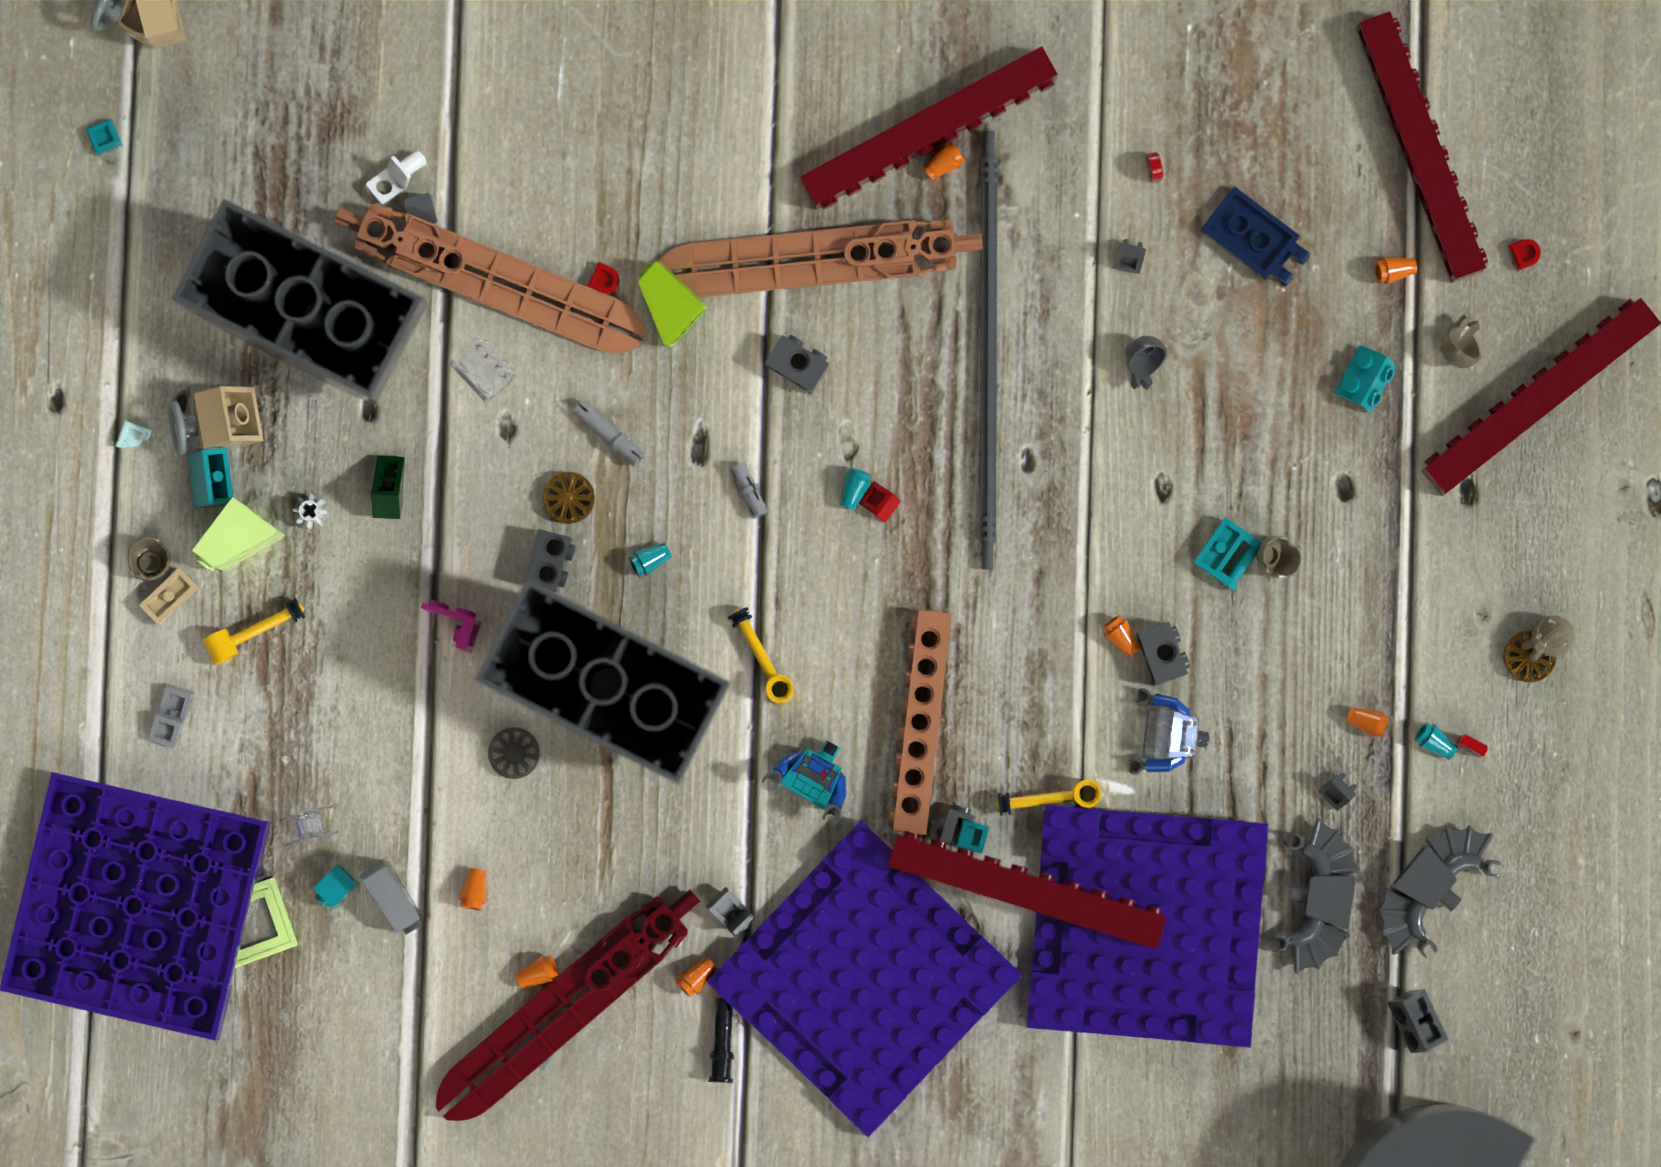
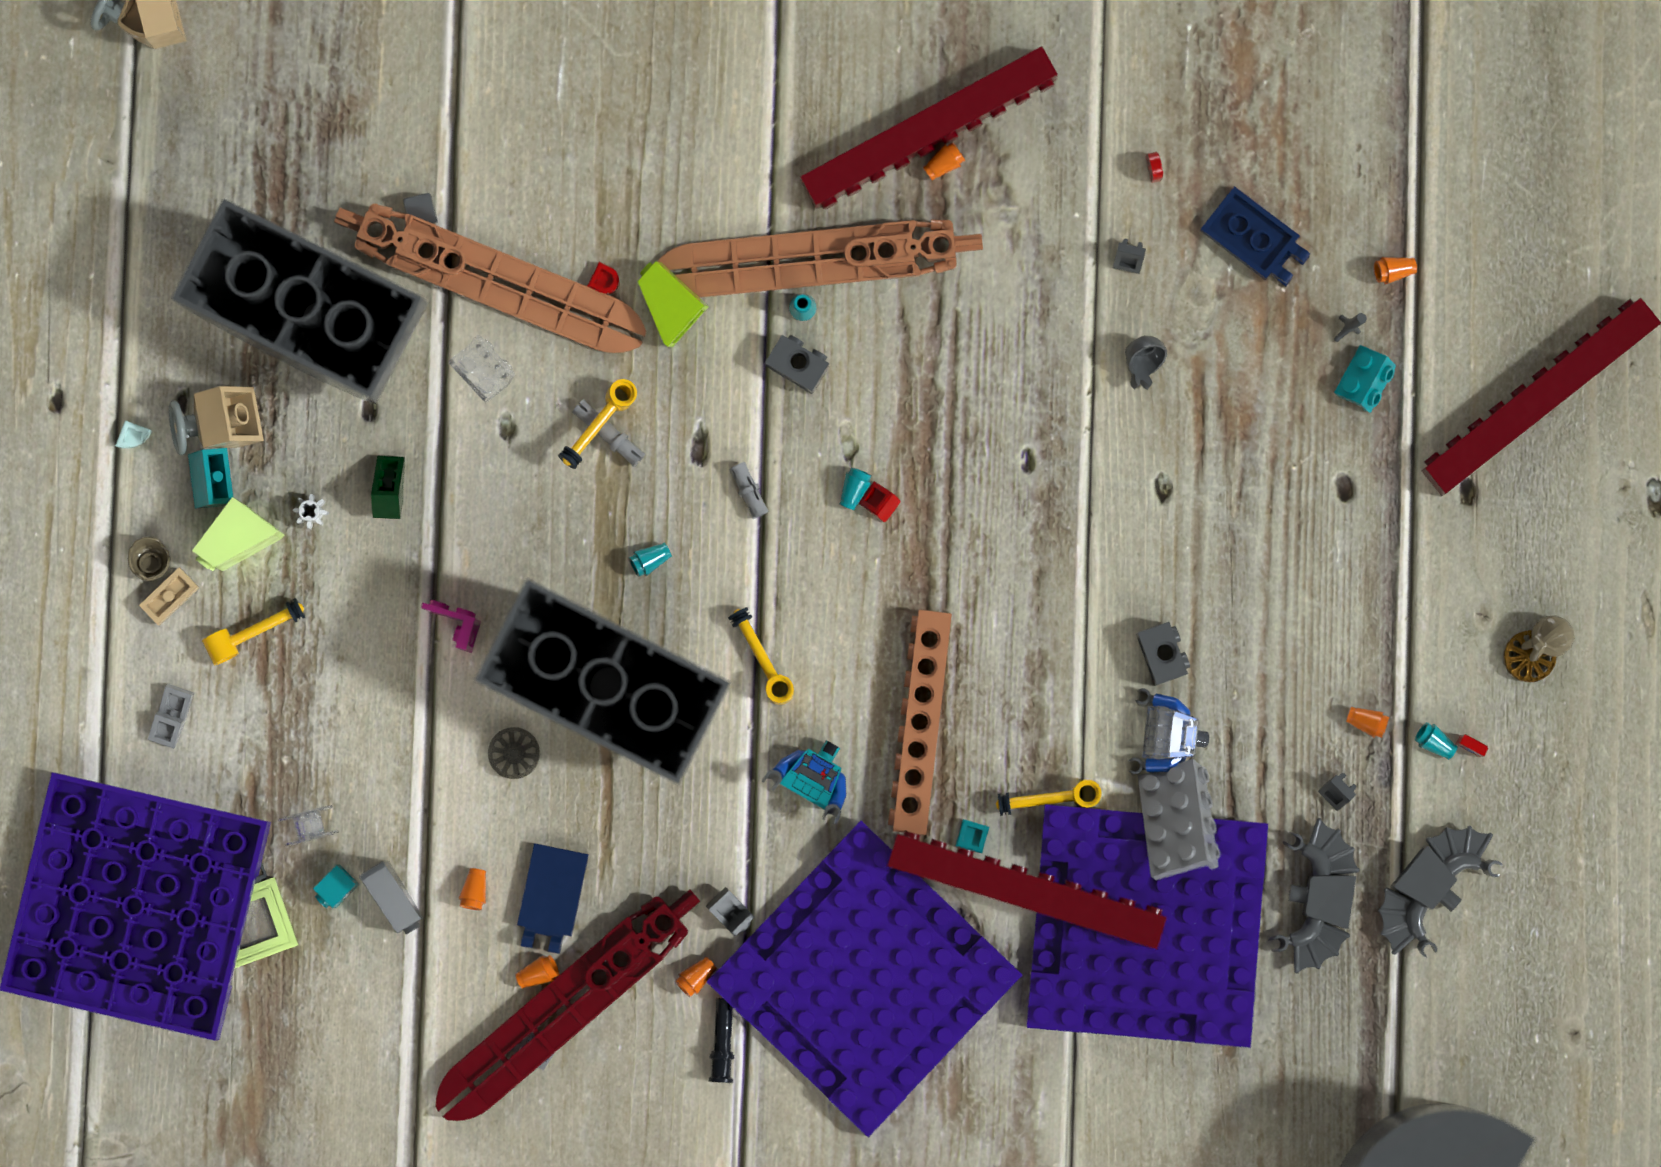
teal tile [86,119,123,156] -> none
white bracket [365,150,427,205] -> none
dark grey brick [524,529,576,593] -> none
pearl gold wheel [543,472,595,524] -> none
dark grey bracket [936,805,976,844] -> none
dark grey axle [980,131,998,570] -> none
orange cone [1102,615,1141,657] -> none
teal plate [1193,517,1262,591] -> none
dark tan hair [1257,536,1301,578] -> none
dark red brick [1356,11,1488,283] -> none
dark grey brick [1387,989,1449,1053] -> none
dark tan piece [1440,315,1481,368] -> none
red tile [1508,239,1541,271] -> none
none -> dark blue tile [517,843,589,954]
none -> yellow piece [558,379,637,469]
none -> teal cone [789,294,817,321]
none -> light grey bracket [1138,759,1220,880]
none -> dark grey bar [1334,313,1367,342]

